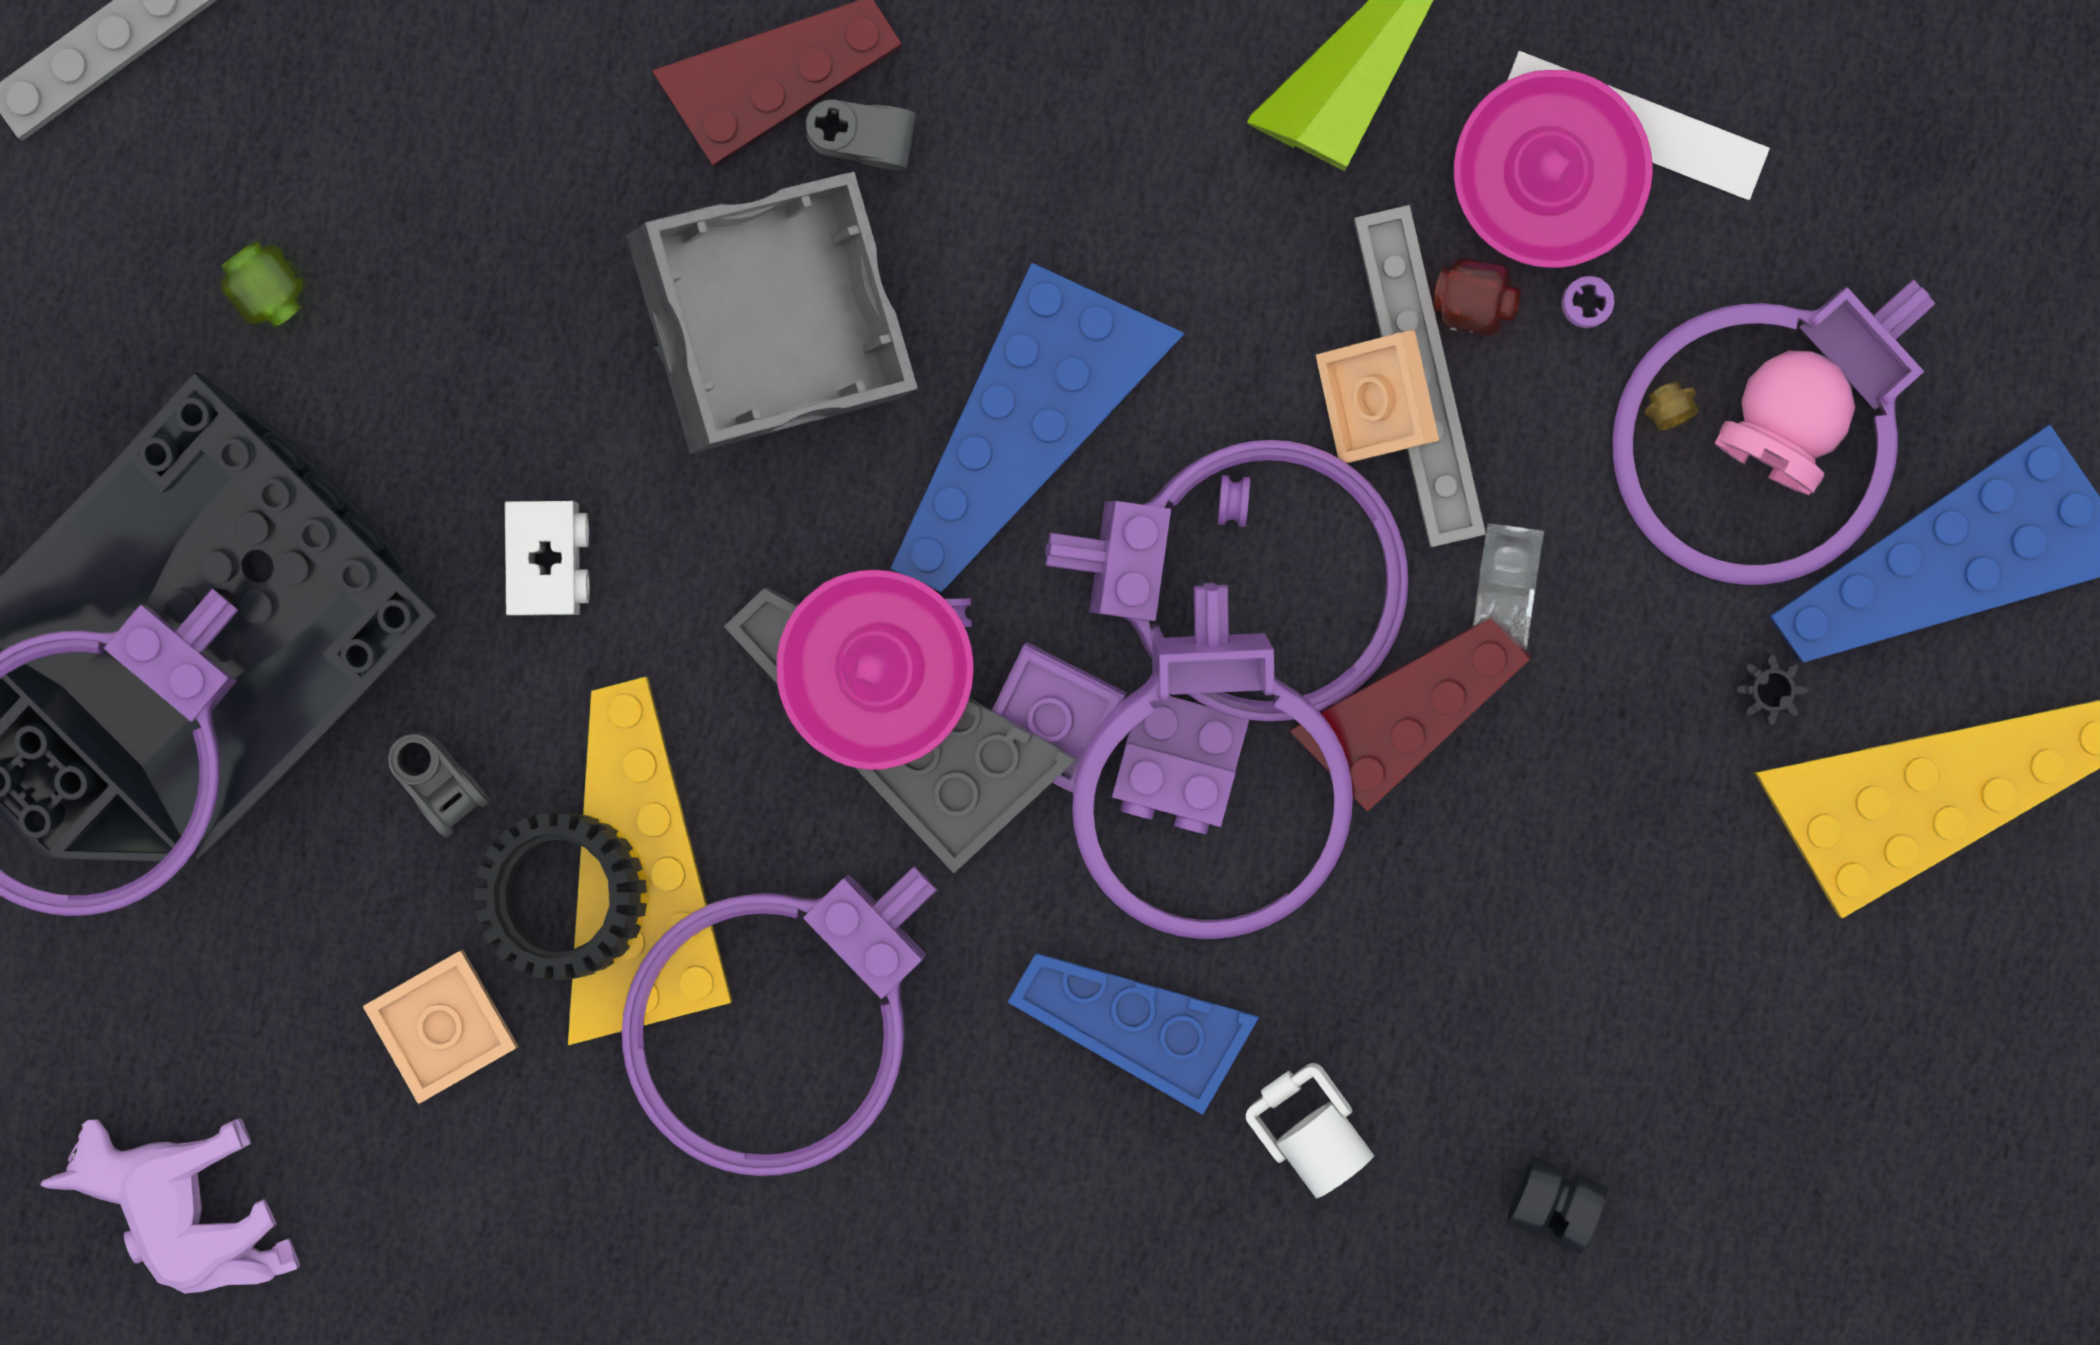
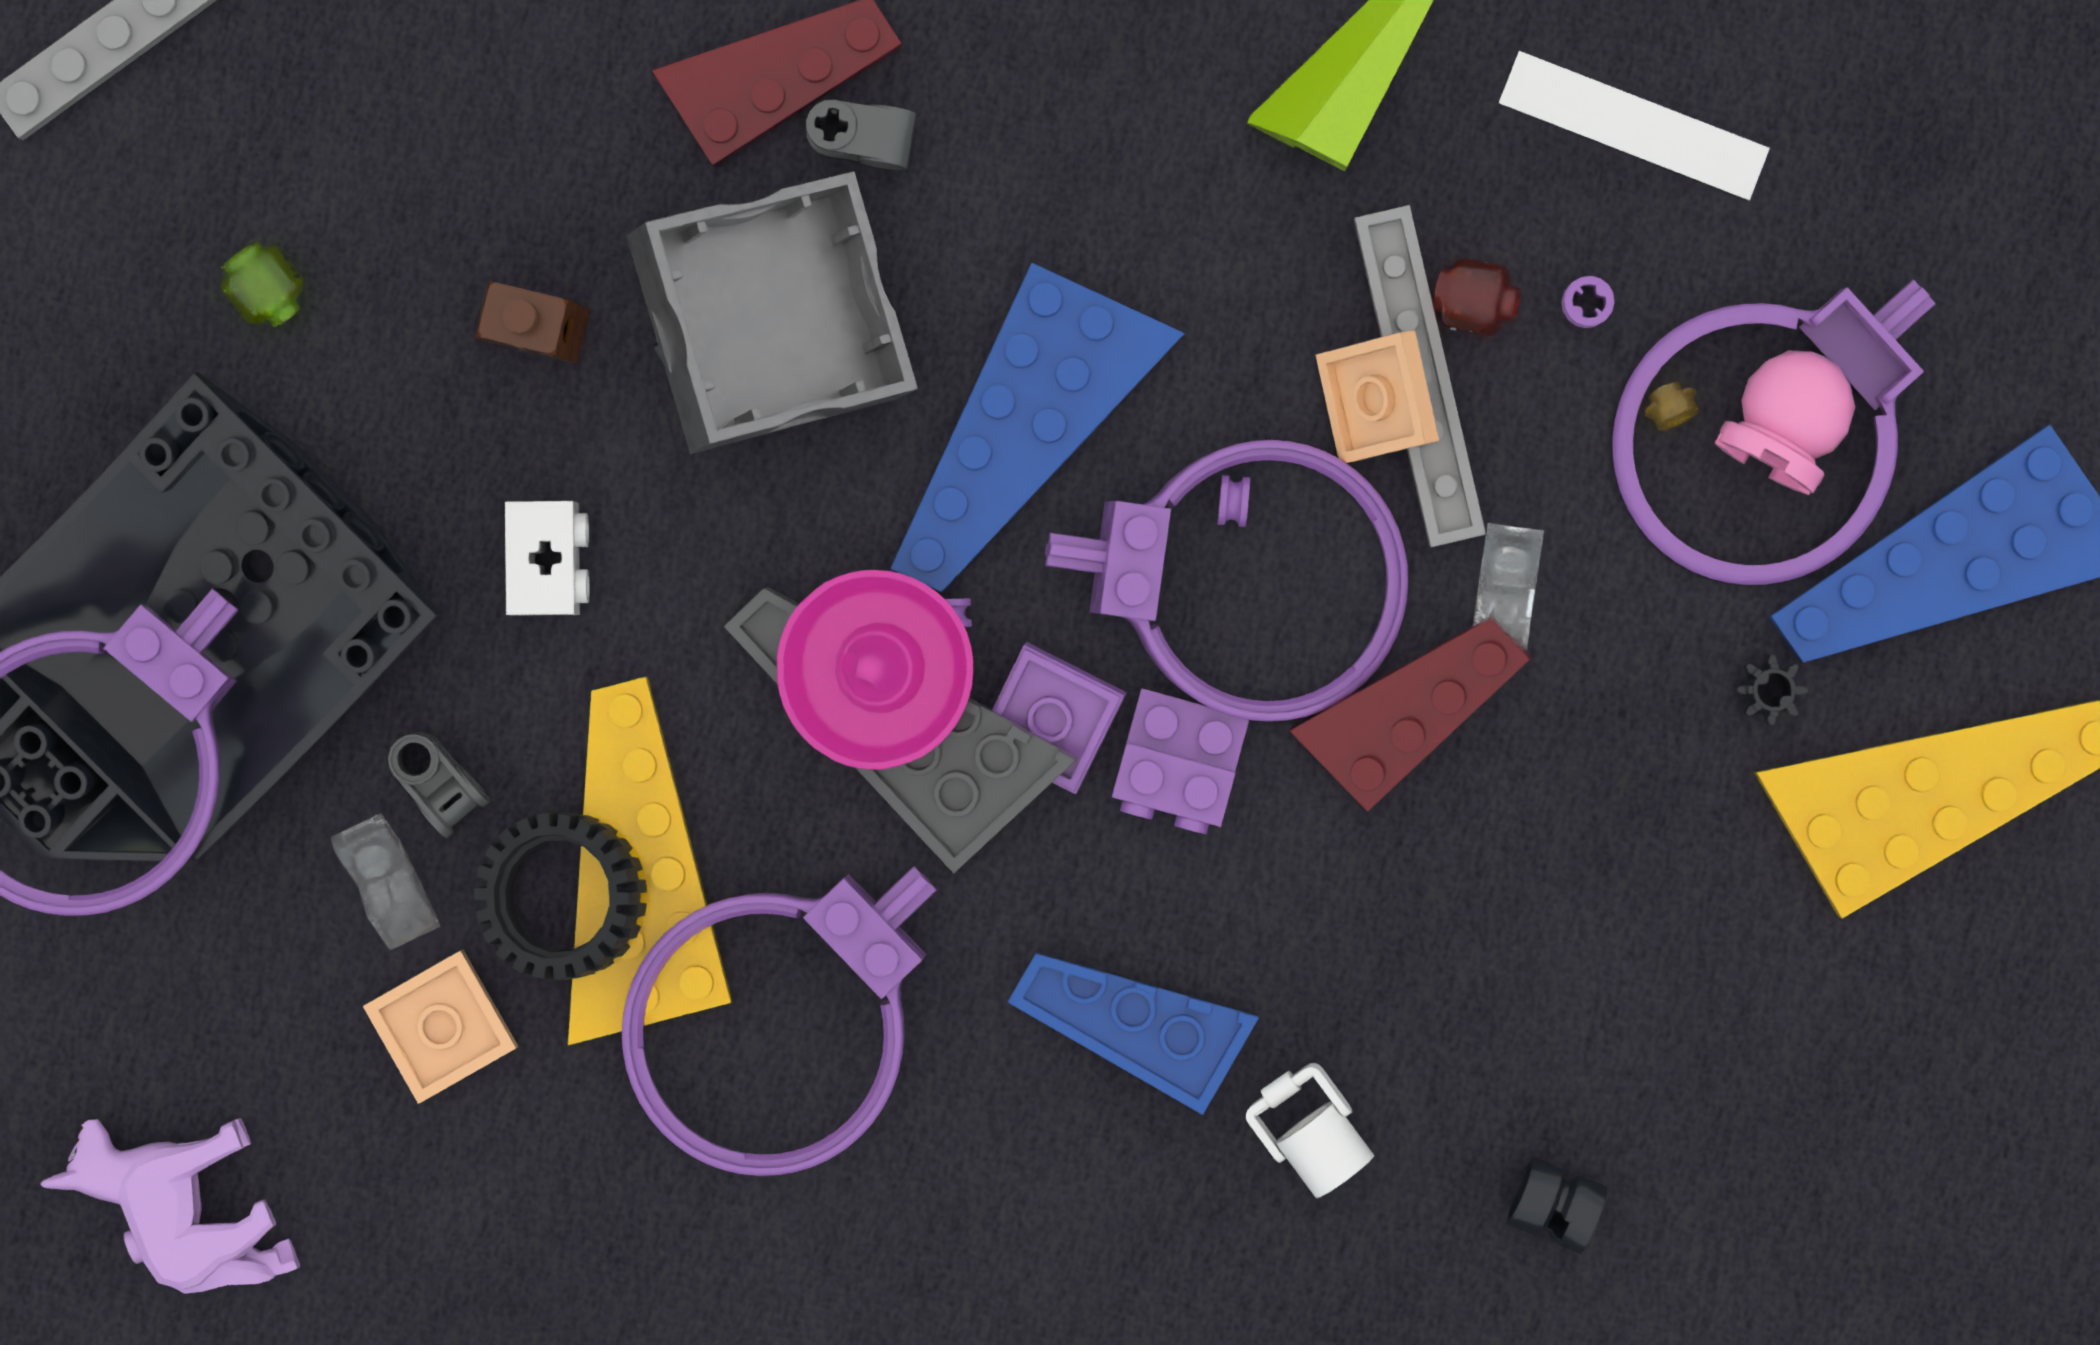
medium lavender brick [1072,583,1353,939] -> none
dark pink hat [1454,70,1653,267] -> none
none -> clear slope [331,813,440,950]
none -> reddish brown torso [474,281,591,364]

